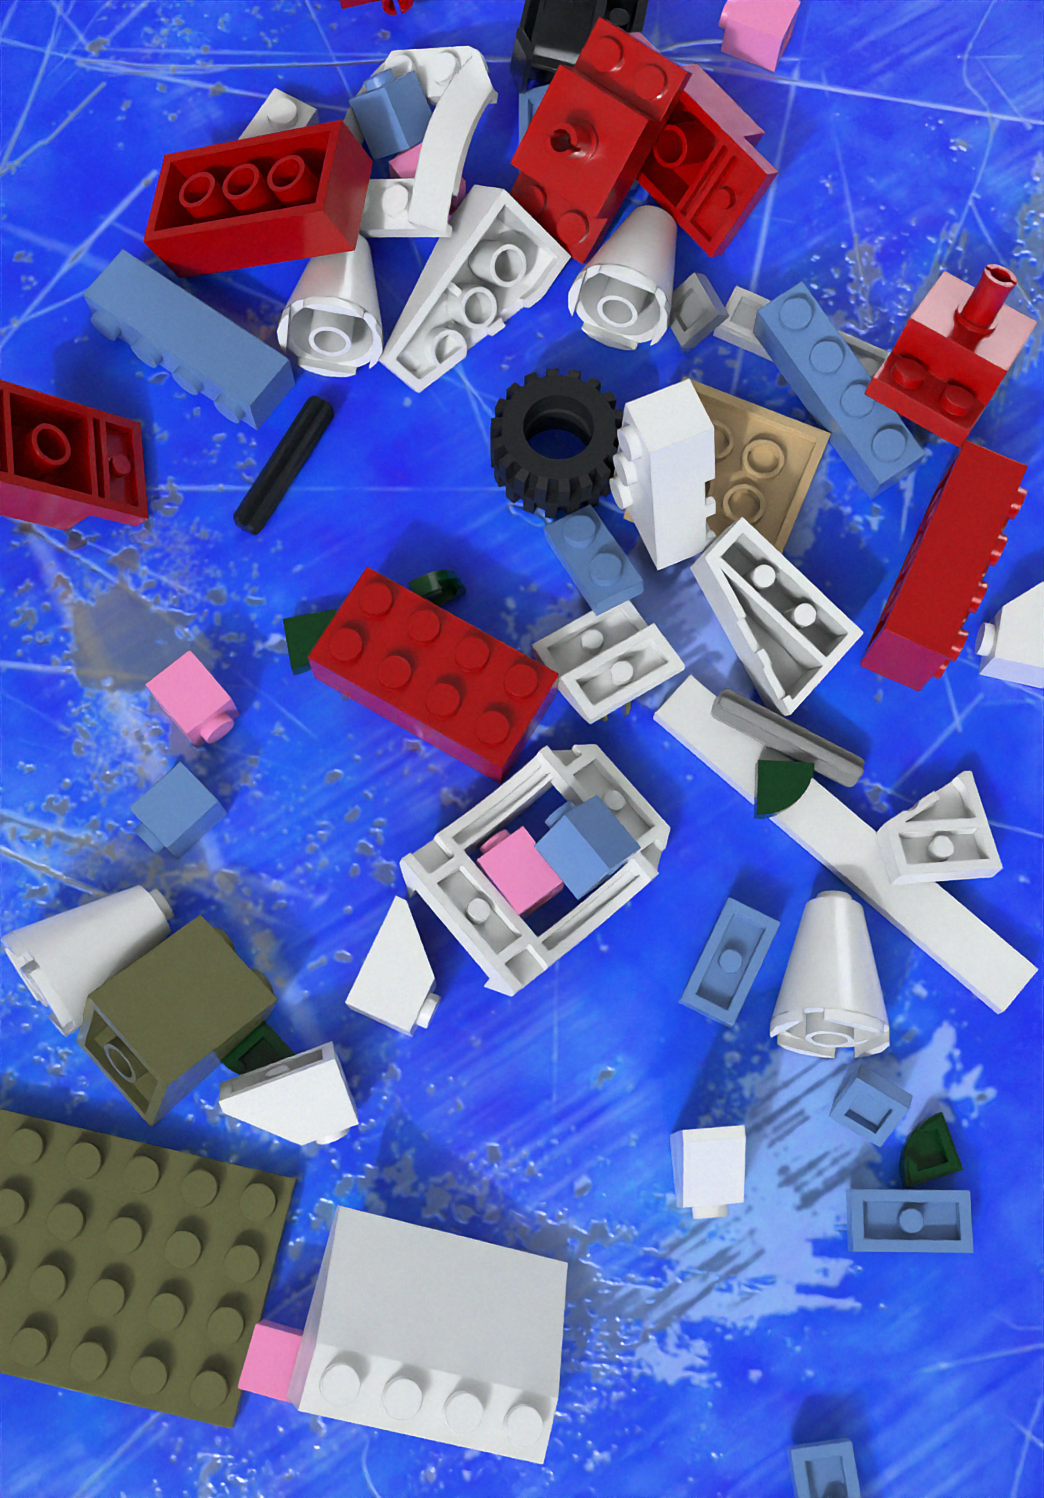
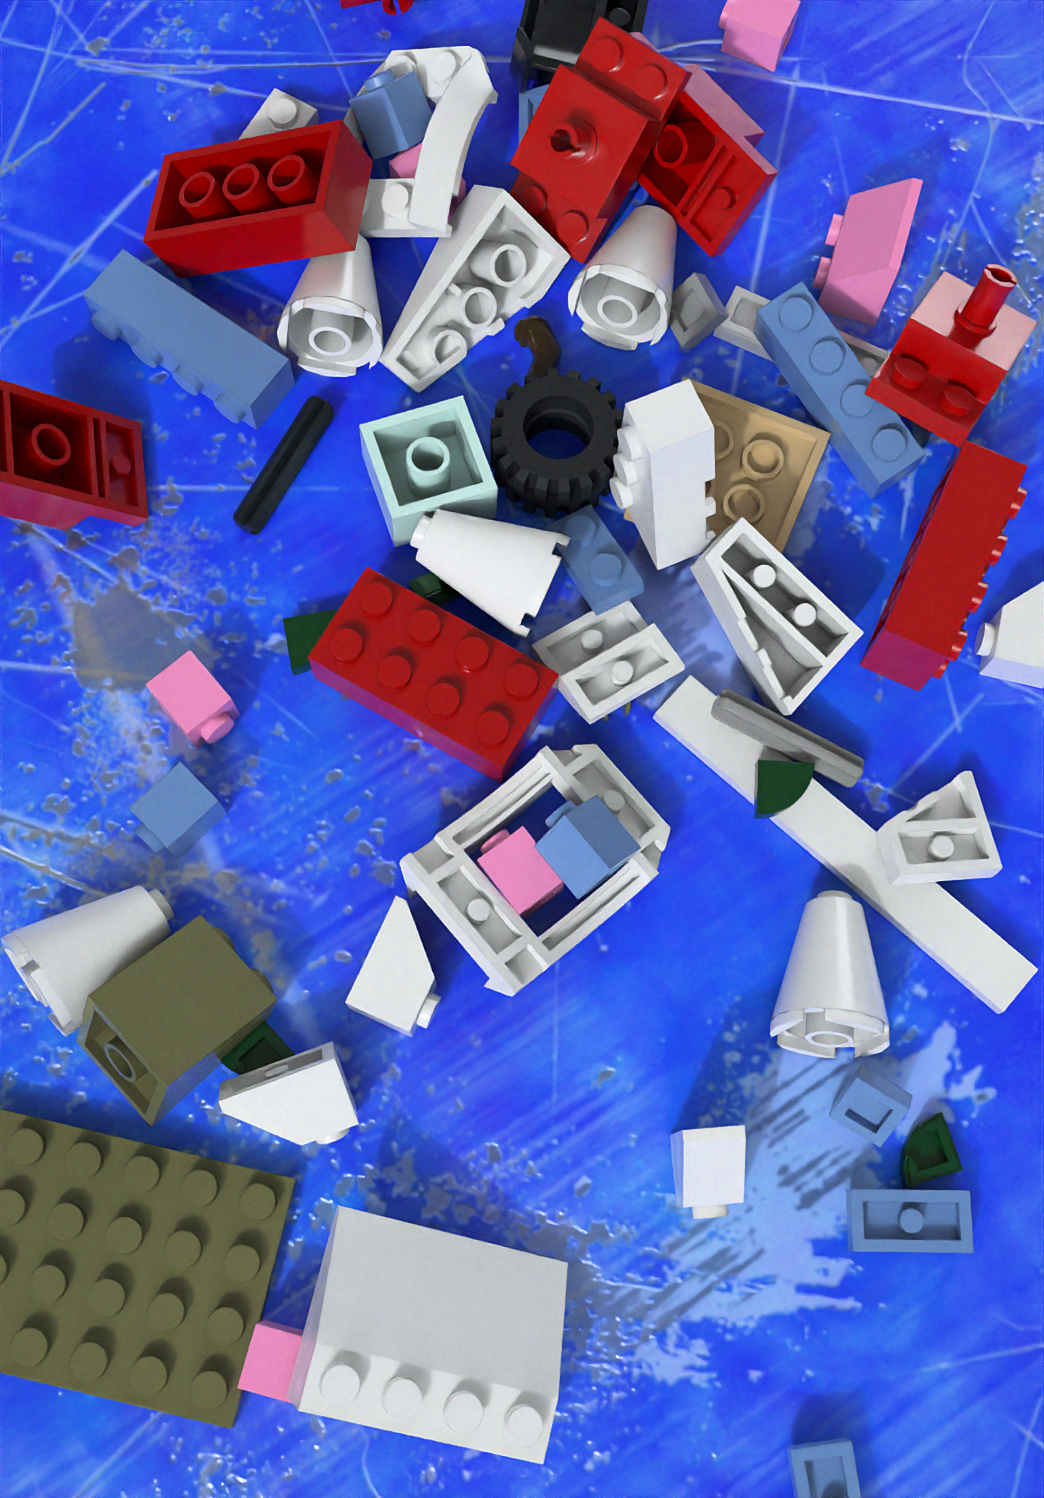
medium blue plate [678,897,781,1028] -> none
none -> light aqua brick [359,395,498,547]
none -> white cone [410,509,571,639]
none -> dark brown arm [514,315,562,378]
none -> bright pink slope [812,178,923,326]

